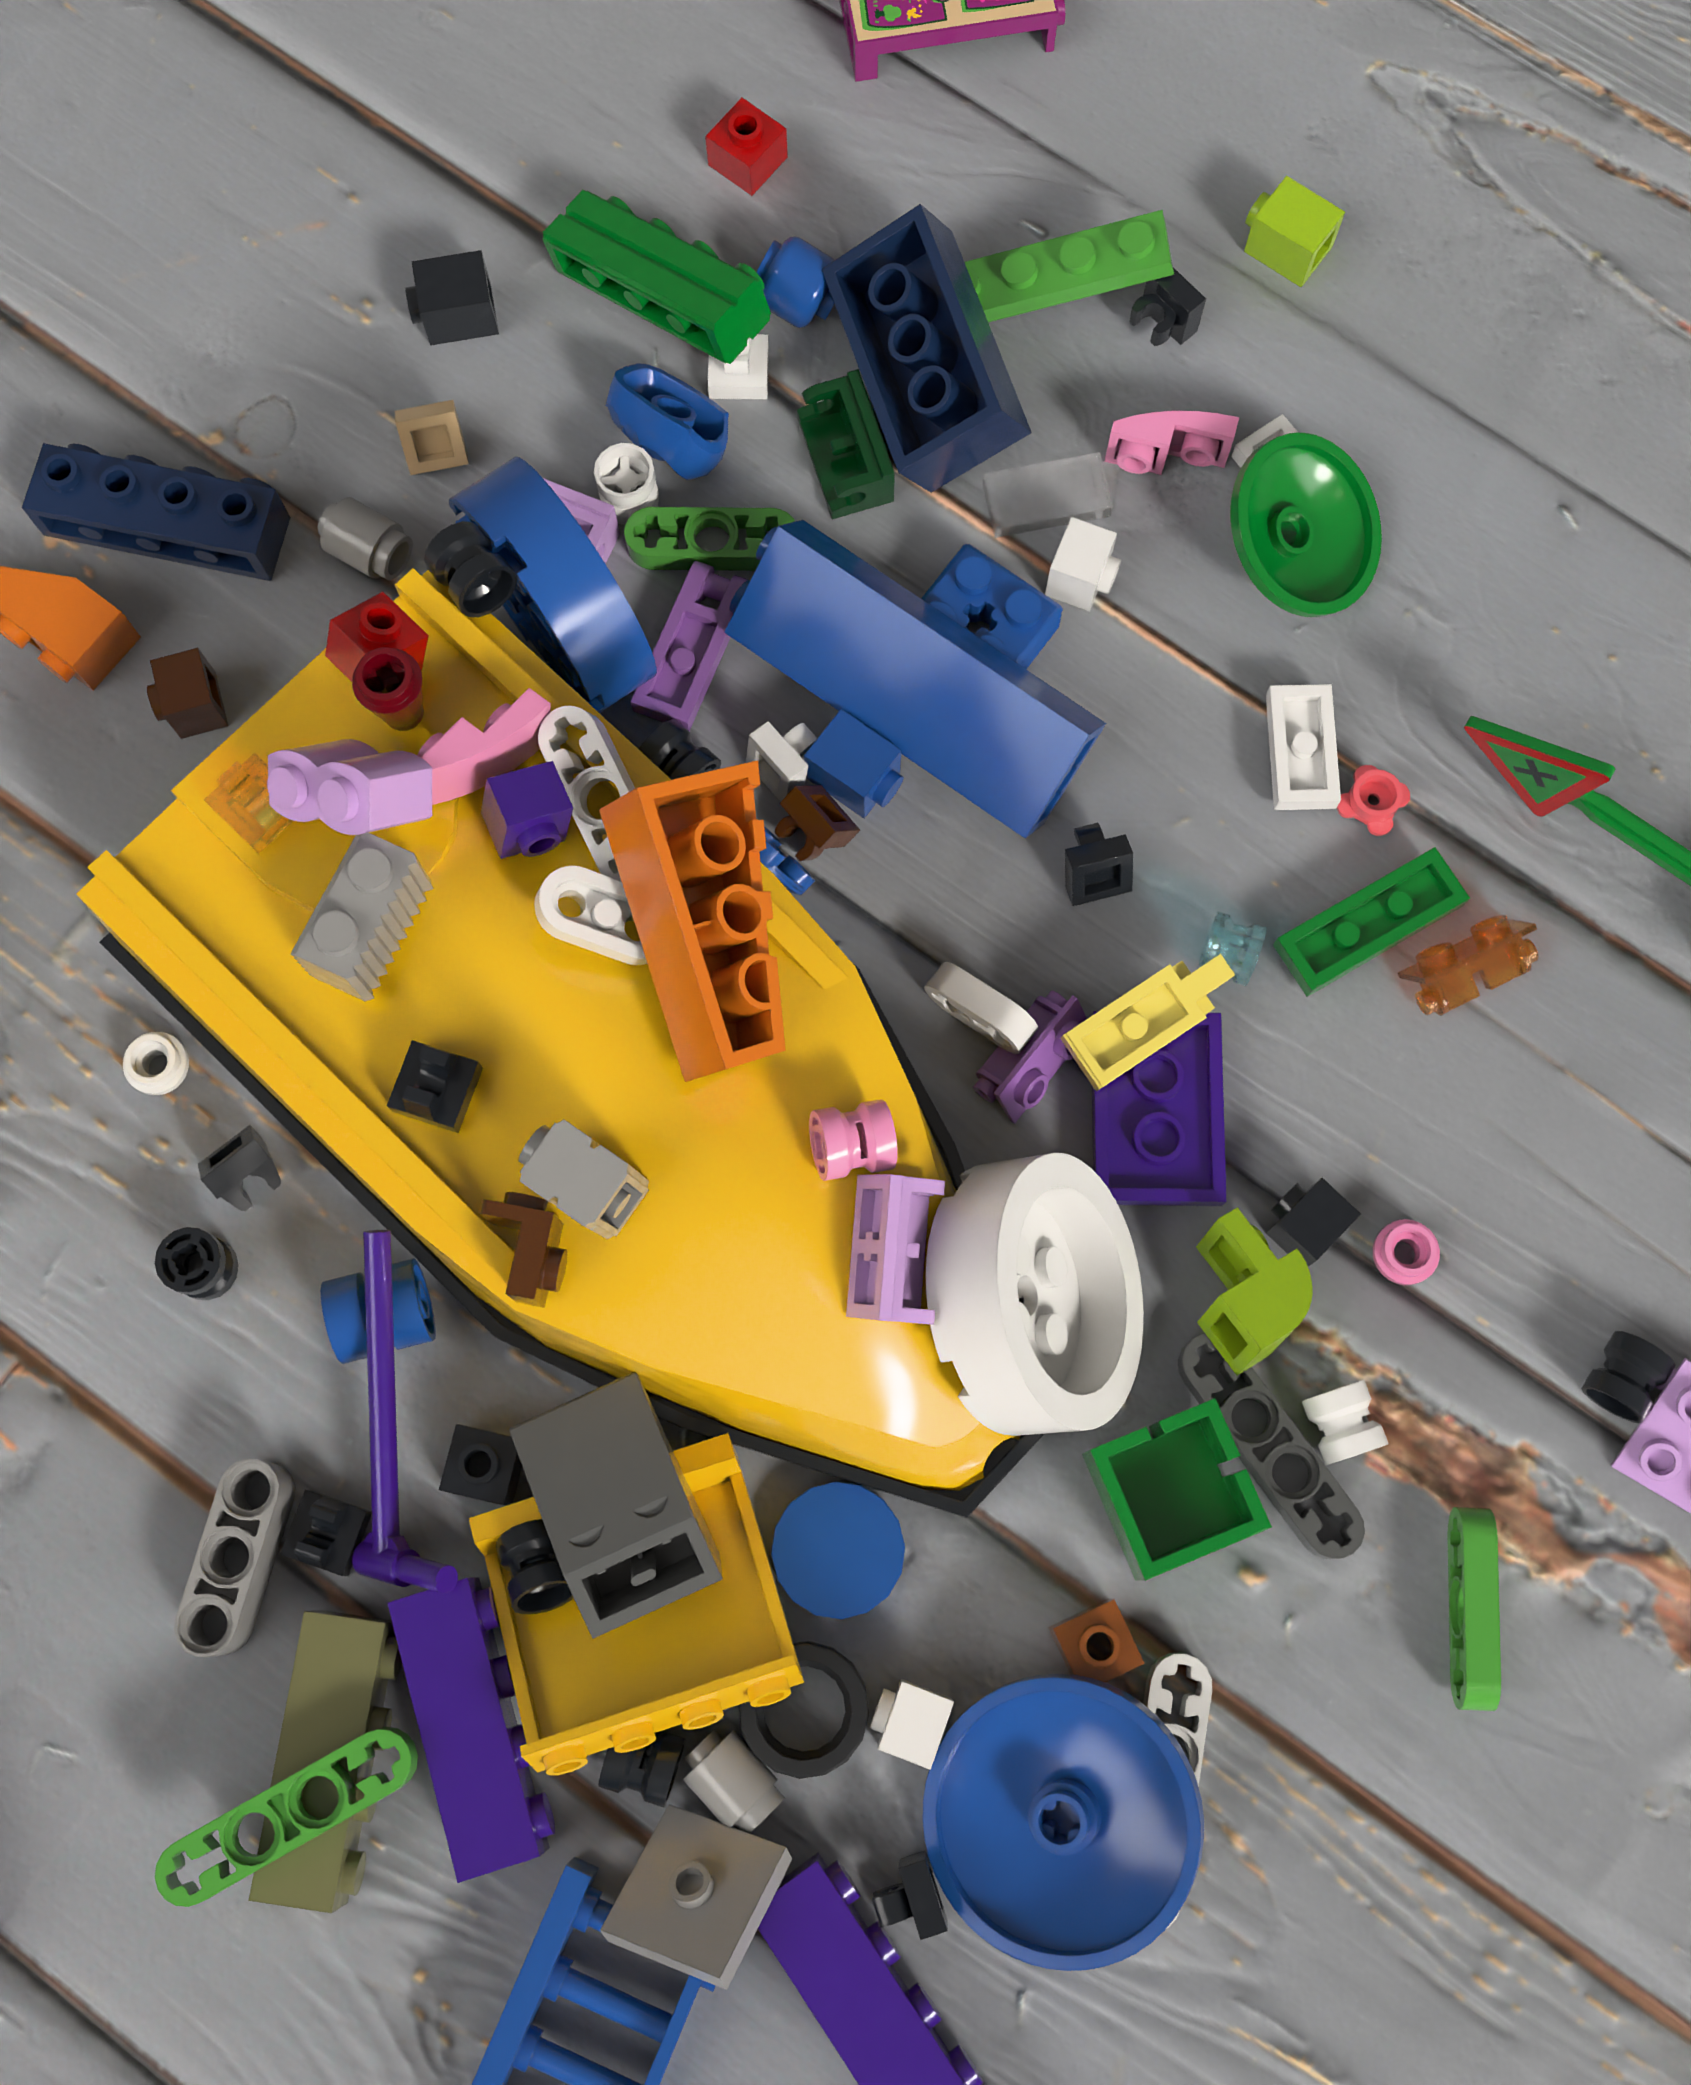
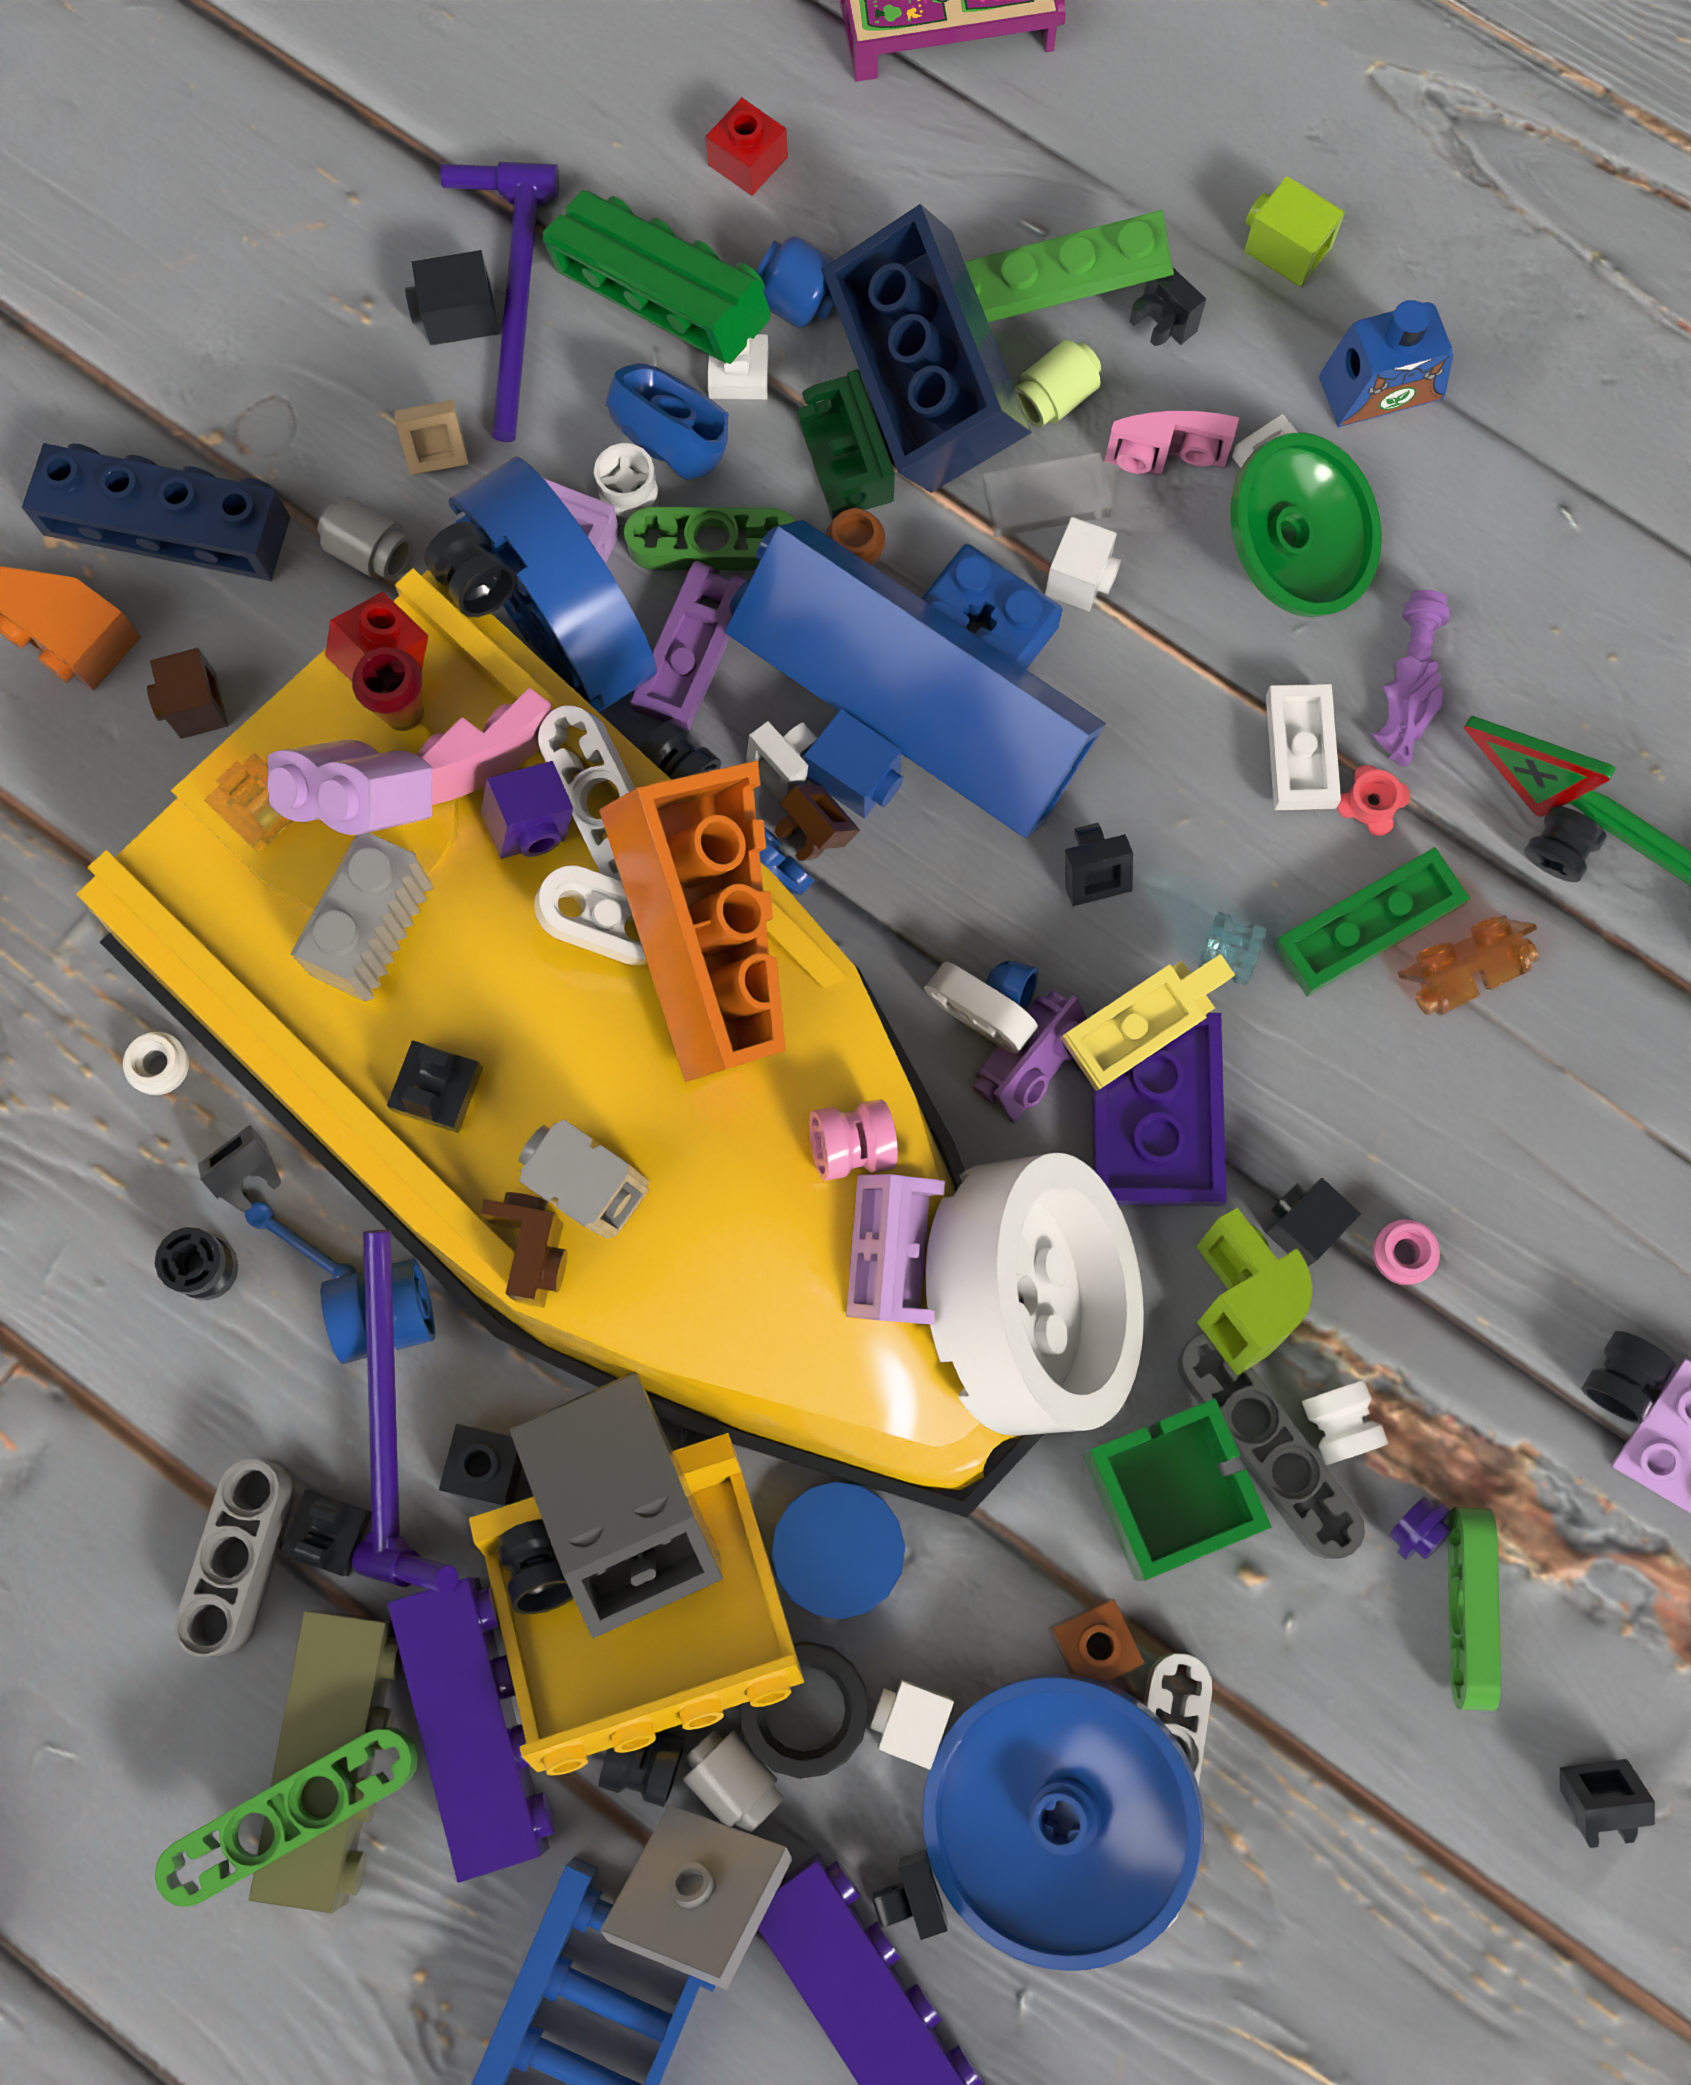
none -> blue hinge [245,1202,357,1279]
none -> dark purple bar [441,161,559,442]
none -> dark orange plate [826,508,885,565]
none -> blue hinge [986,960,1038,1010]
none -> yellowish green brick [1014,339,1101,428]
none -> blue torso [1319,300,1453,428]
none -> medium lavender piece [1371,590,1450,767]
none -> dark purple plate [1389,1497,1452,1560]
none -> black wheel [1524,806,1607,883]
none -> black tile [1560,1759,1655,1848]

